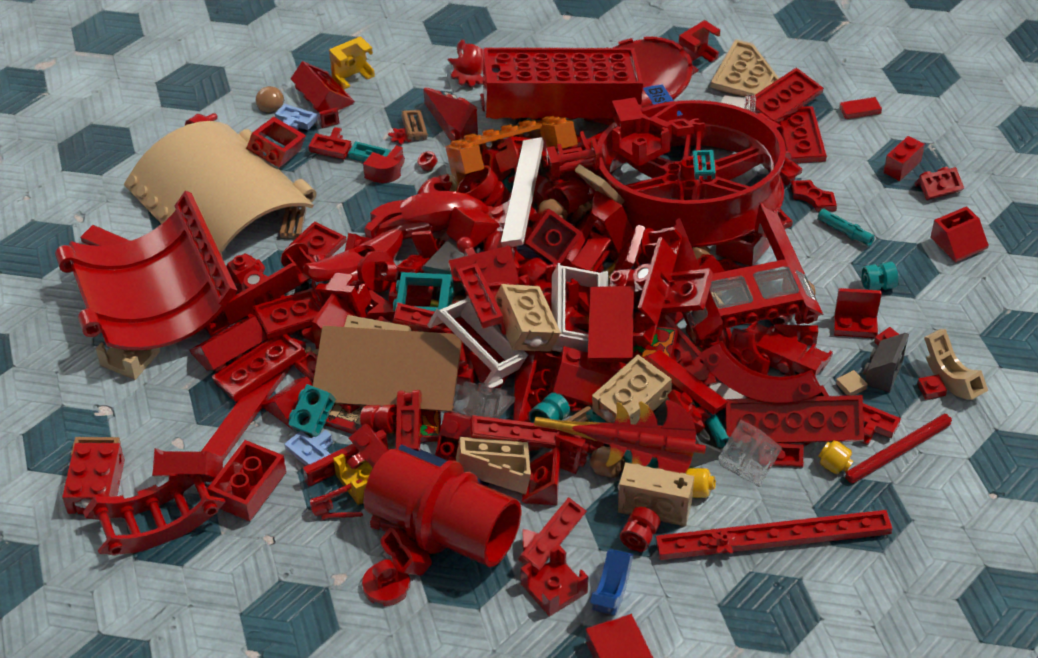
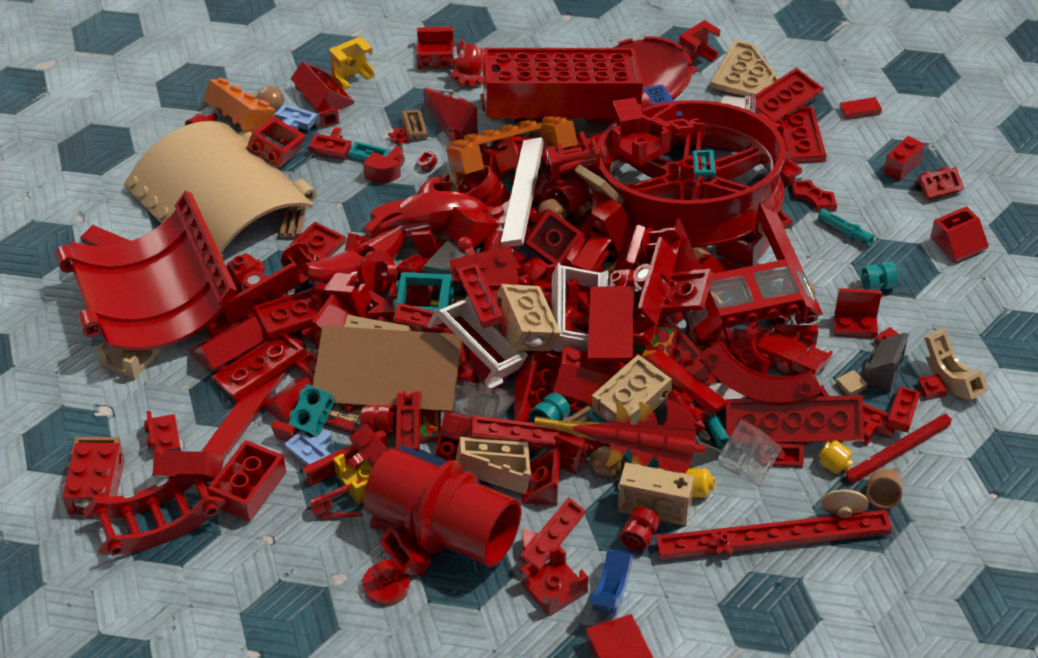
none -> red bracket [143,410,181,453]
none -> orange wedge [203,78,276,131]
none -> red tile [271,420,297,441]
none -> red panel [416,27,454,69]
none -> tan dish [821,489,868,518]
none -> medium nougat piece [867,468,903,509]
none -> red tile [886,386,920,433]

